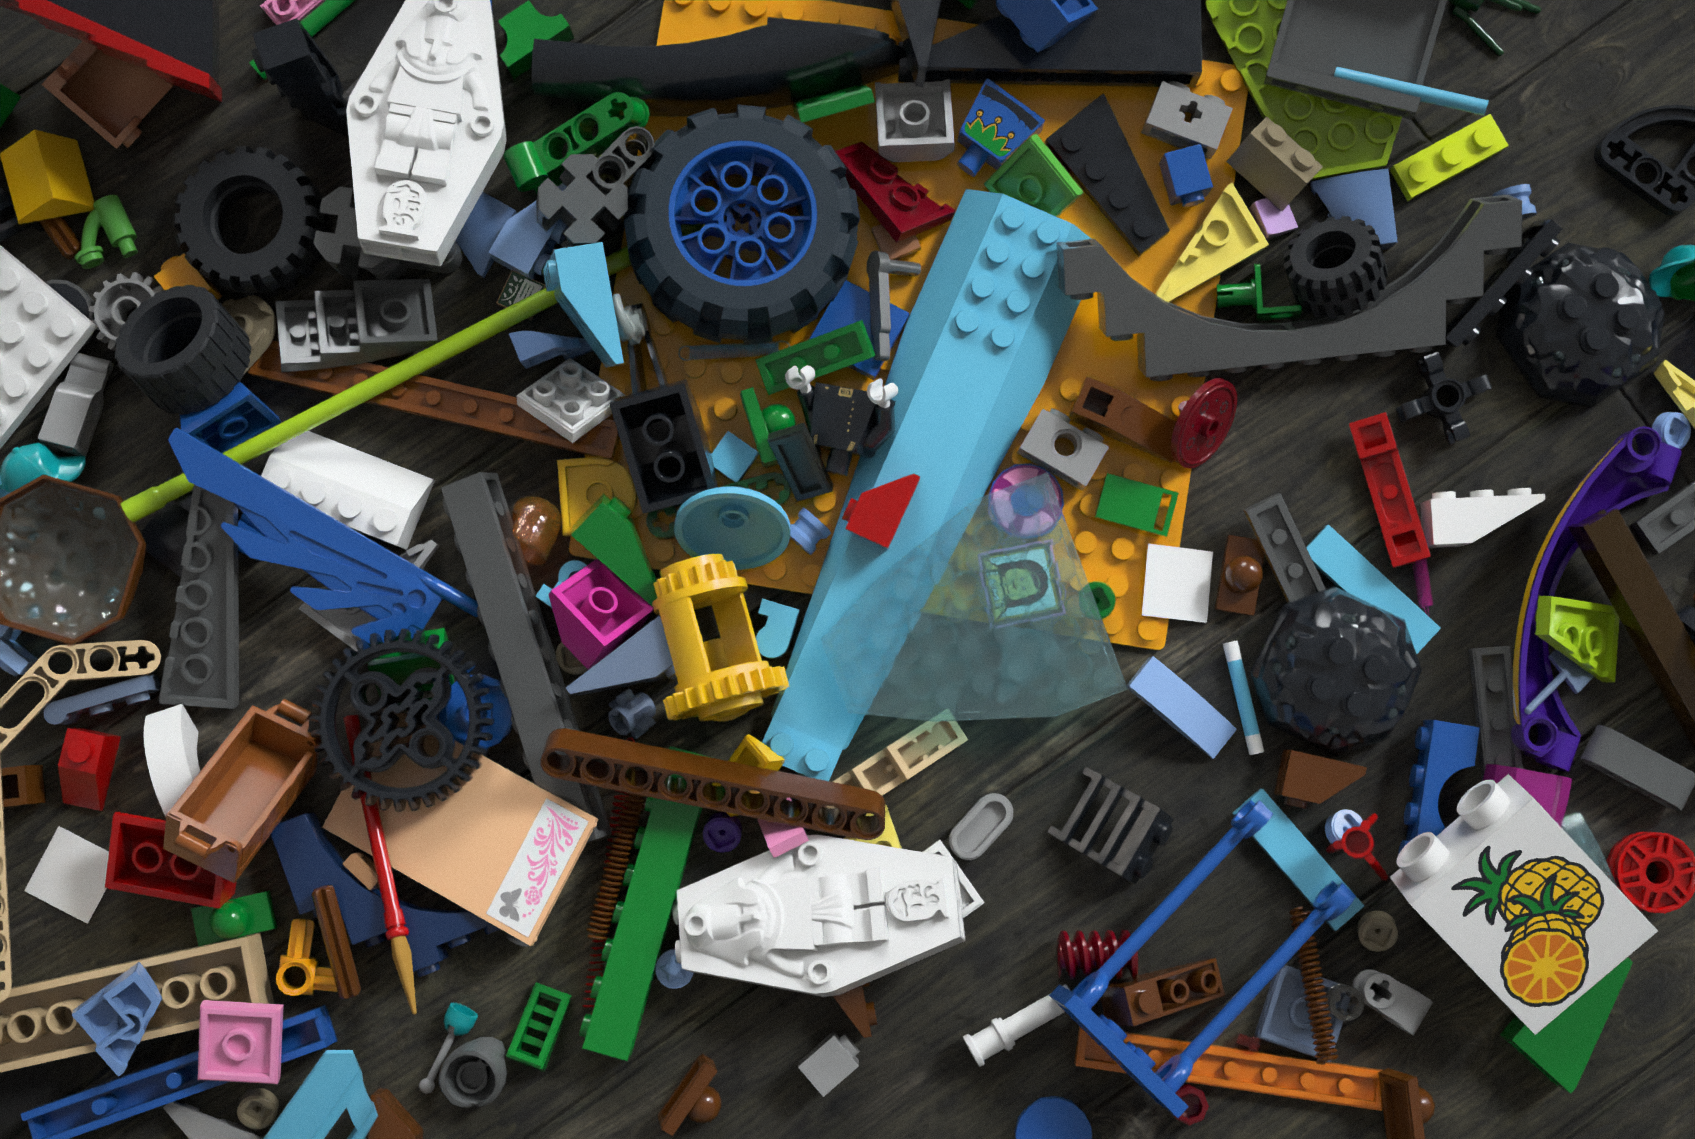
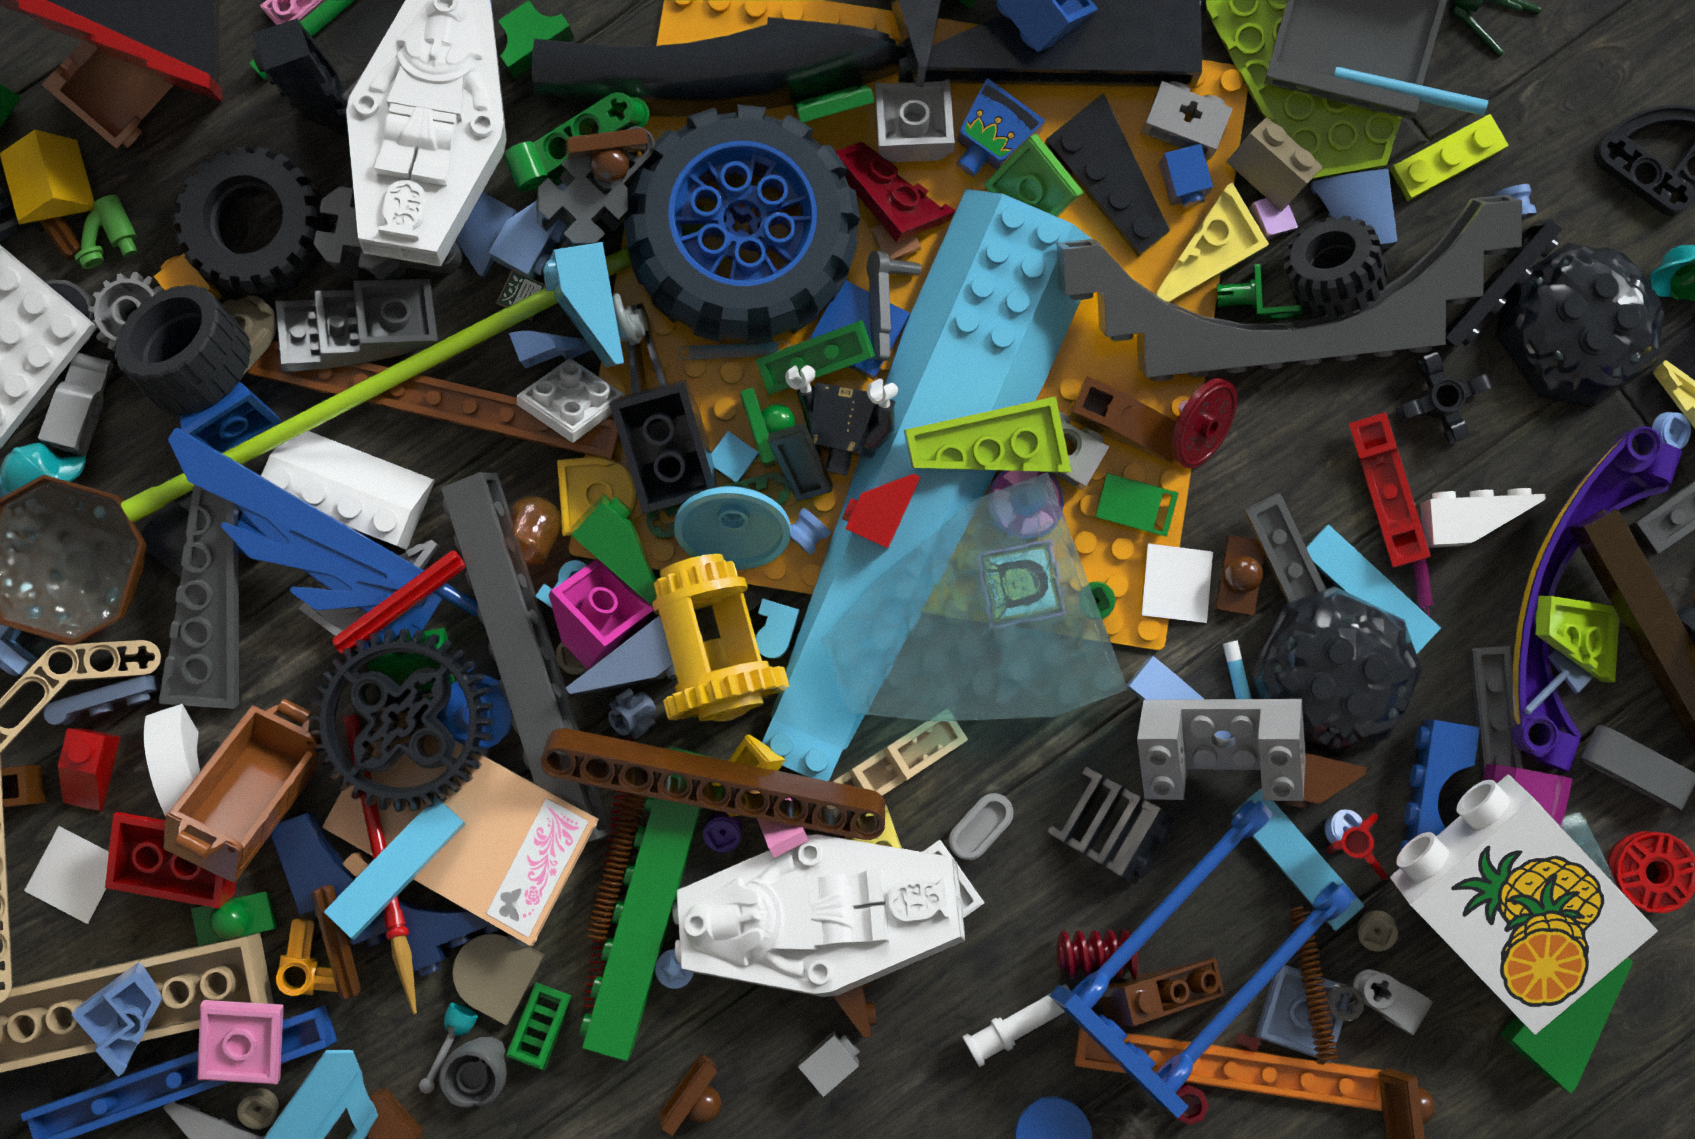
none -> medium azure tile [324,796,466,940]
none -> red axle [333,551,465,656]
none -> dark tan tile [453,933,545,1026]
none -> reddish brown tile [566,128,648,183]
none -> lime wing [903,396,1072,472]
none -> light grey plate [1137,699,1306,801]

